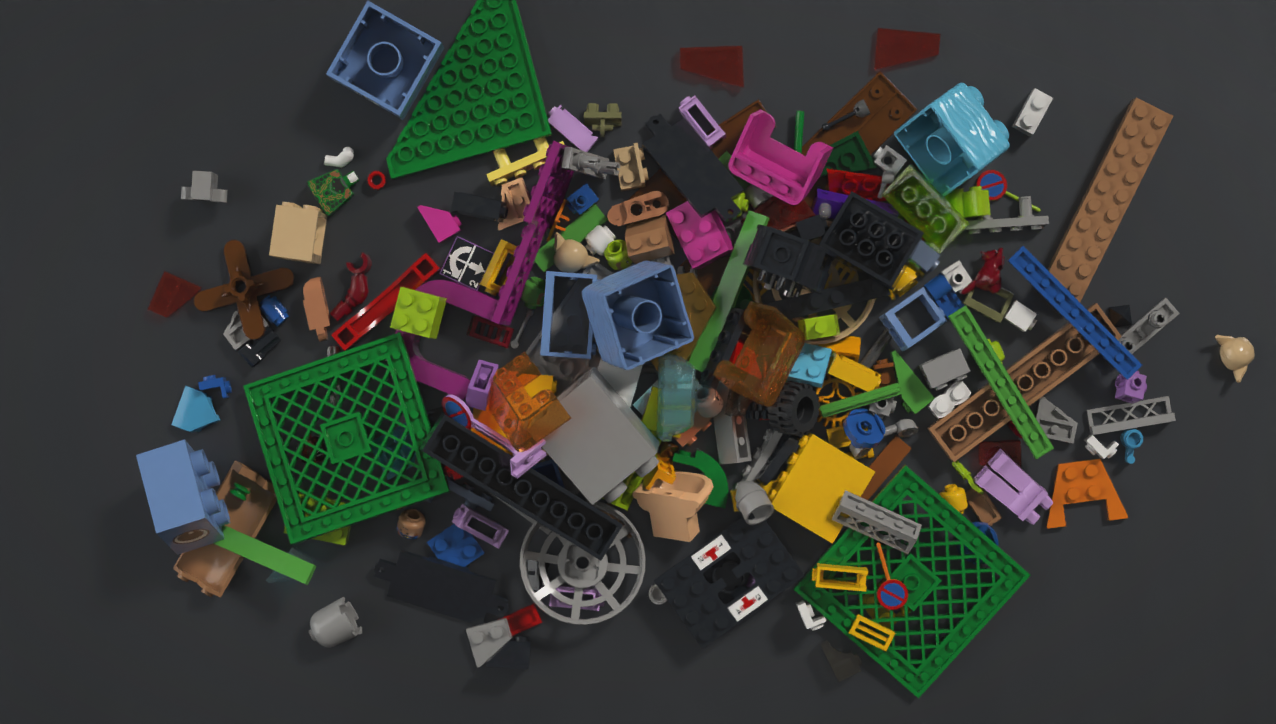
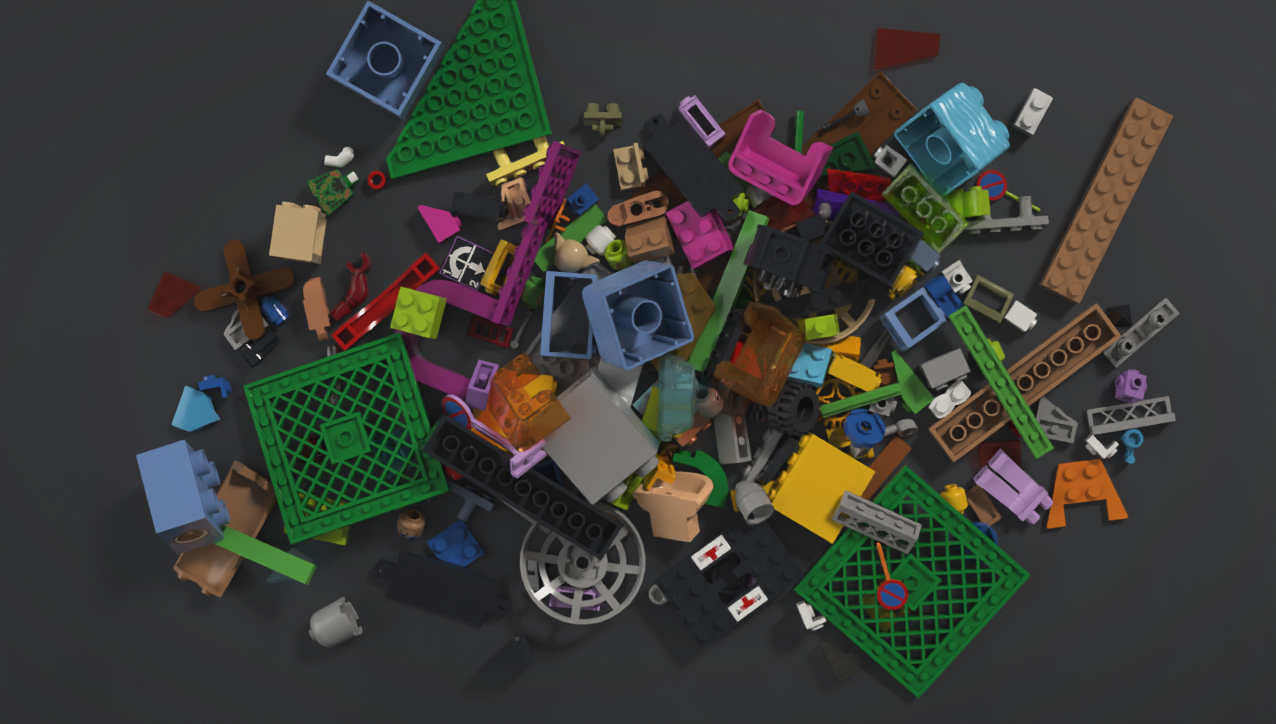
light grey piece [181,171,228,203] -> none
green bush [229,482,251,501] -> none
lavender window [452,504,509,549] -> none
light grey wing [466,618,512,668] -> none
red tile [497,603,542,636] -> none
lavender window [547,105,599,152] -> none
light grey plate [561,147,620,179] -> none
clear red wing [680,46,744,88] -> none
yellow window [812,563,868,592] -> none
yellow tile [848,614,895,651] -> none
light grey hand [877,171,894,198] -> none
lime piece [952,460,984,494] -> none
dark red animal [960,247,1005,295] -> none
blue plate [1008,246,1142,380] -> none
tan piece [1215,335,1255,383] -> none

